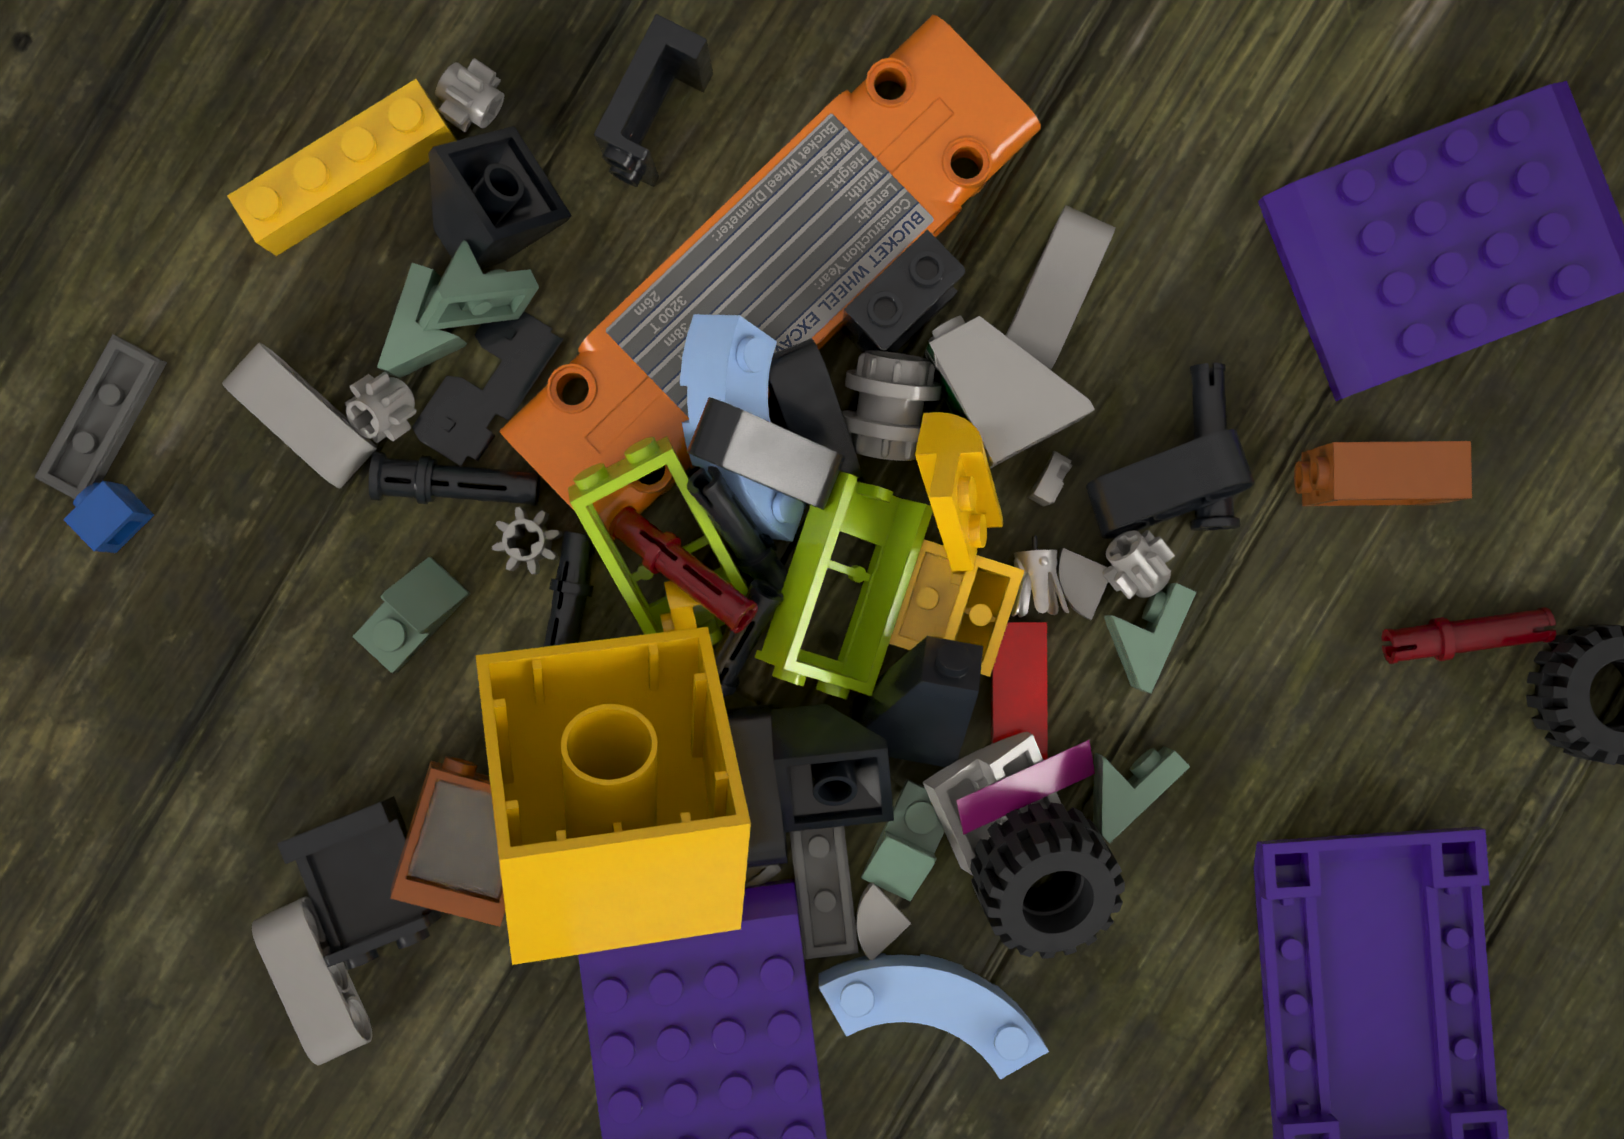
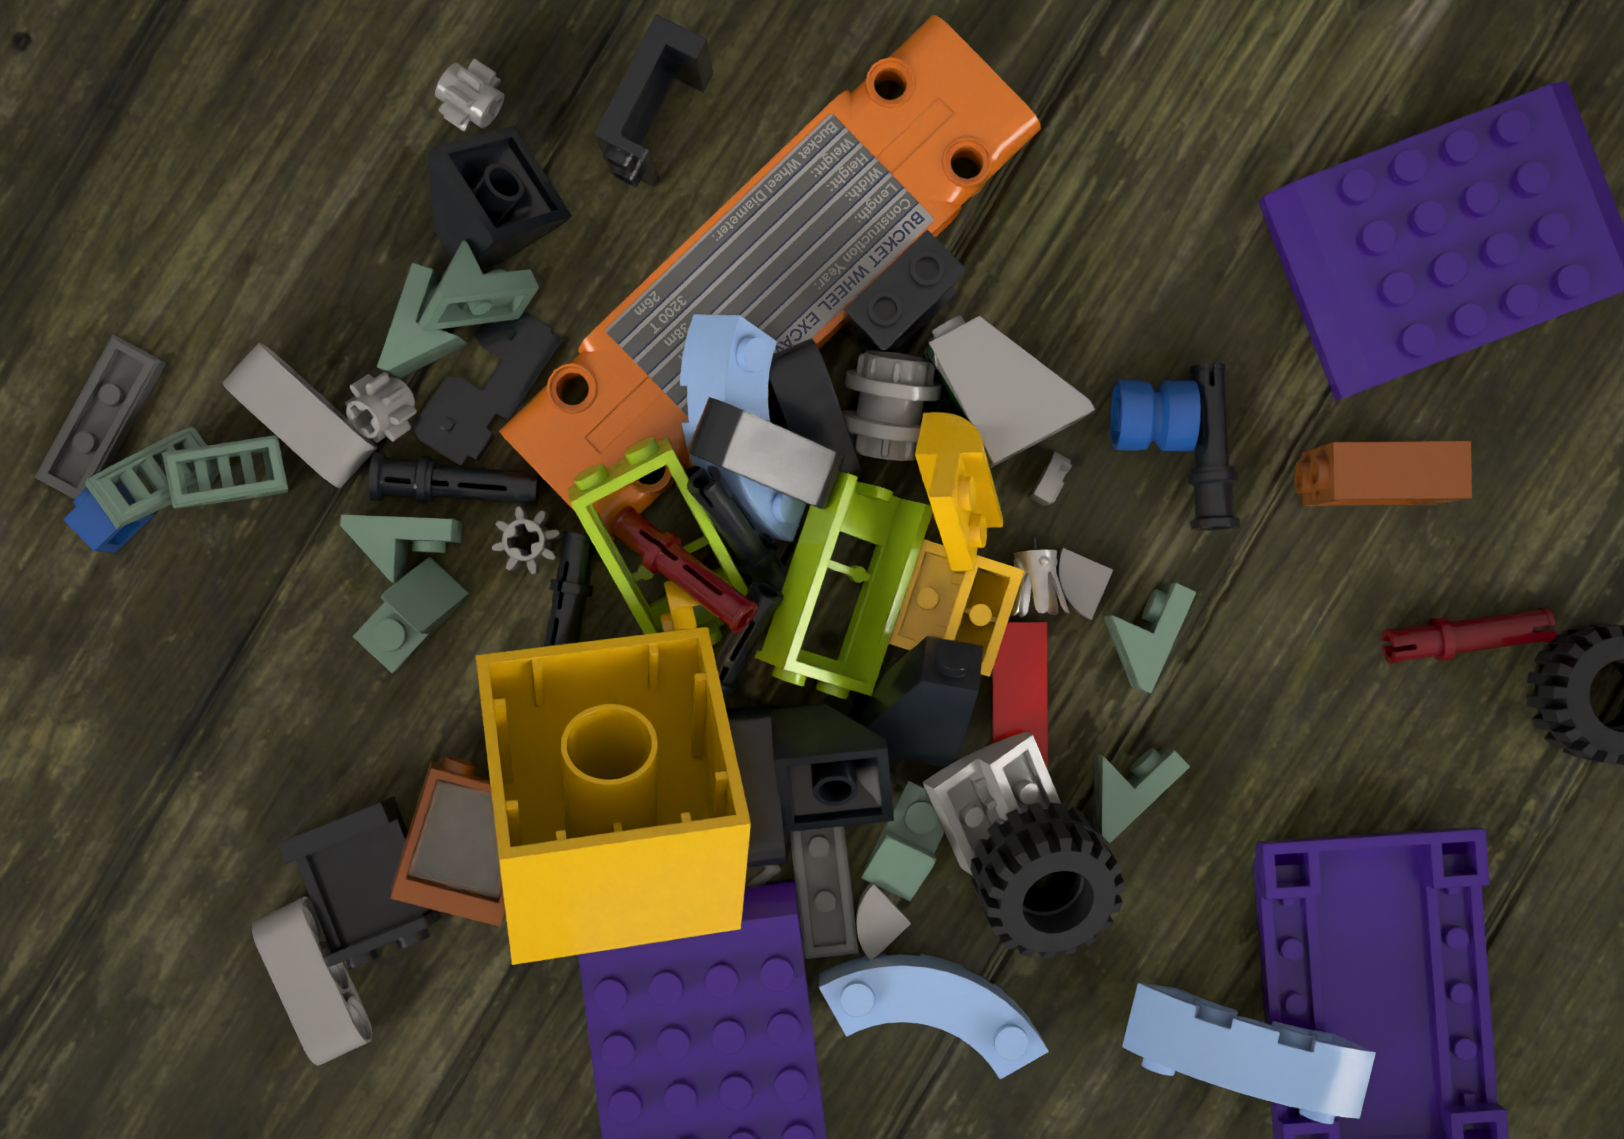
yellow brick [227,79,457,256] -> none
magenta sticker [956,740,1095,835] -> none
light grey beam [1005,205,1116,370] -> none
black beam [1086,429,1255,539] -> none
light grey gear [1102,530,1175,599] -> none
none -> sand green slope [85,426,220,529]
none -> sand green slope [162,435,288,509]
none -> sand green slope [340,515,463,583]
none -> blue wheel [1110,379,1201,452]
none -> light blue brick [1122,983,1376,1124]

